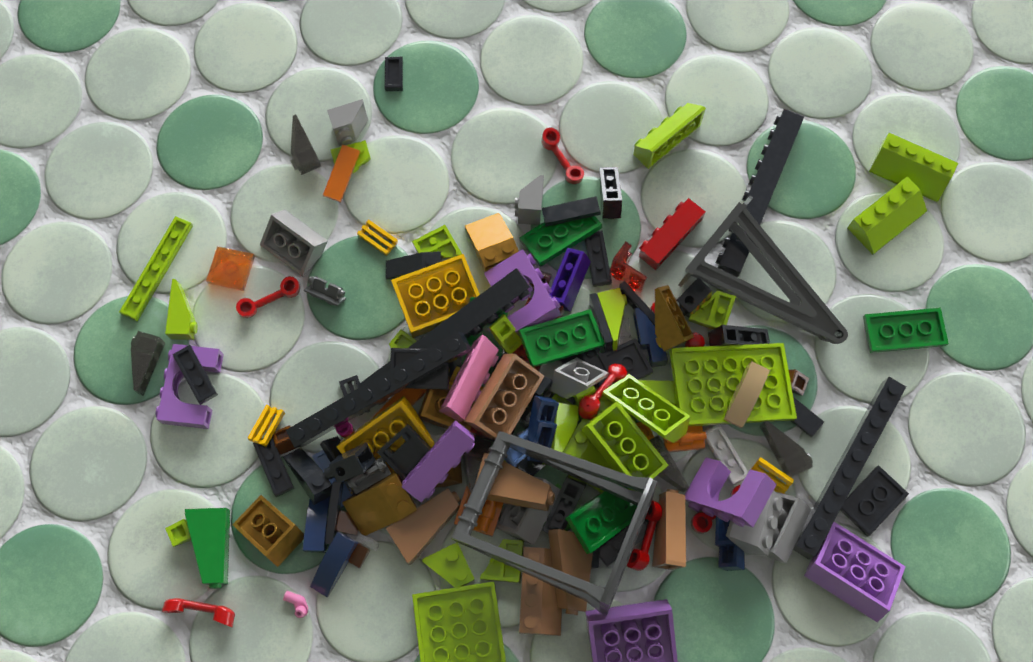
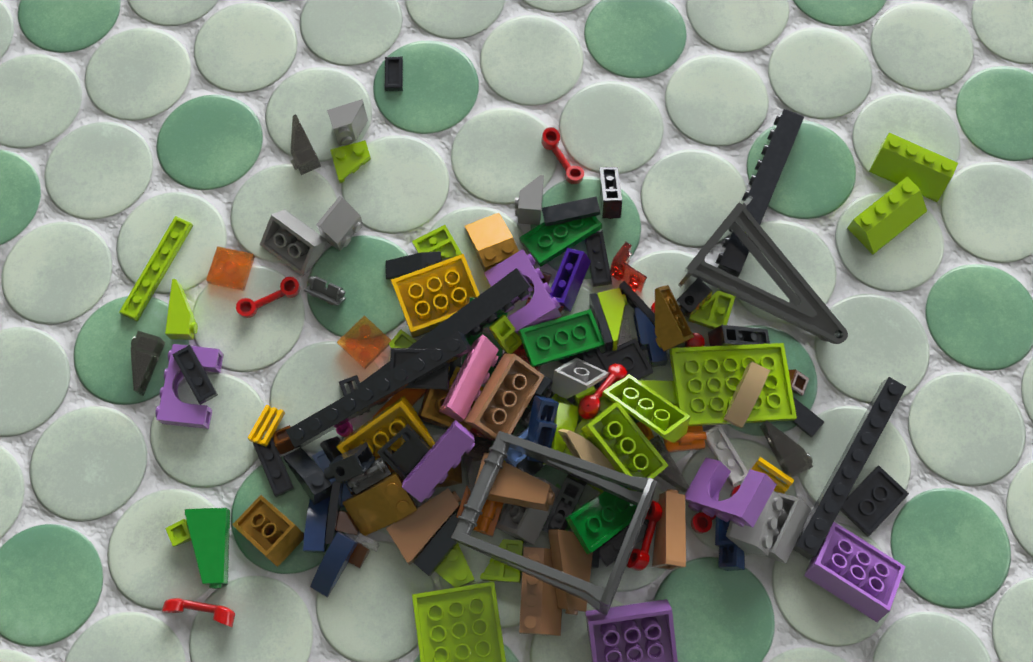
bright pink arm [283,591,308,618] -> none
orange tile [323,144,360,203] -> none
yellow tile [357,219,398,256] -> none
lime slope [633,103,706,169] -> none
red brick [639,198,706,270] -> none
green plate [863,307,949,353] -> none
none -> light grey slope [316,196,363,251]
none -> clear orange plate [337,315,391,369]
none -> black tile [413,515,459,576]
none -> tan slope [558,429,615,470]

